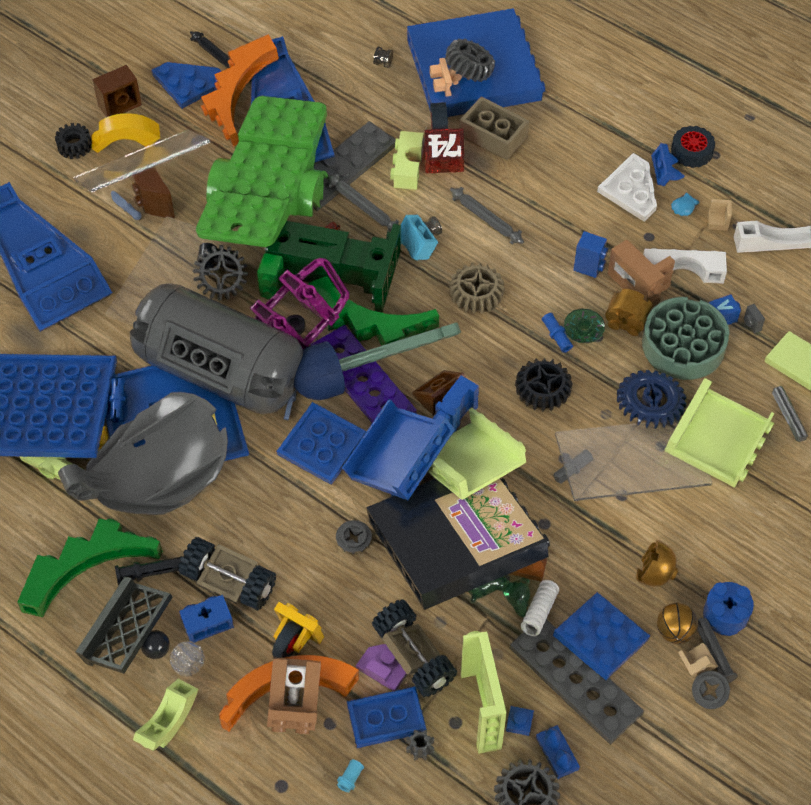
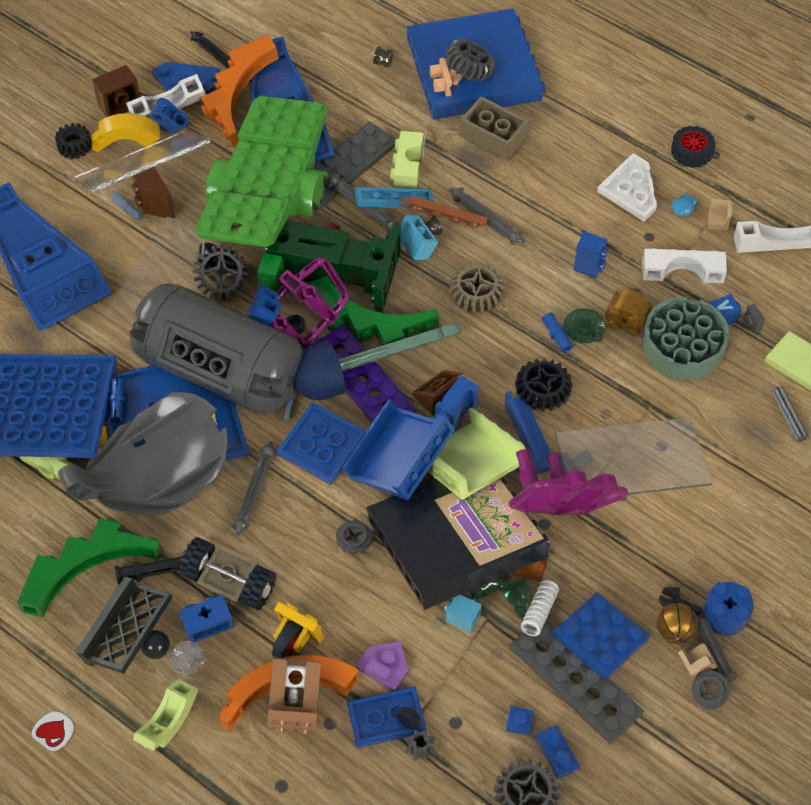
medium azure pin [337,759,364,793] -> none
plate [372,599,457,697] -> none
clear red slope [424,128,464,173] -> none
black wheel [430,102,449,146] -> none
yellowish green panel [461,631,506,754] -> none
medium nougat brick [607,240,675,307] -> none
dark blue gear [617,370,687,429] -> none
pearl gold cylinder [636,540,678,587] -> none
blue tile [651,143,685,186] -> none
yellowish green panel [664,378,774,488] -> none
none -> sticker [32,712,74,751]
none -> white arch [126,74,206,119]
none -> blue piece [150,98,189,134]
none -> dark grey wheel [233,441,276,535]
none -> blue arch [247,285,282,325]
none -> dark azure tile [354,187,434,208]
none -> black tile [396,707,421,730]
none -> dark orange wing [400,196,487,228]
none -> medium azure brick [444,595,482,633]
none -> blue panel [504,392,551,474]
none -> magenta piece [508,449,628,516]
none -> black bar [658,587,702,616]

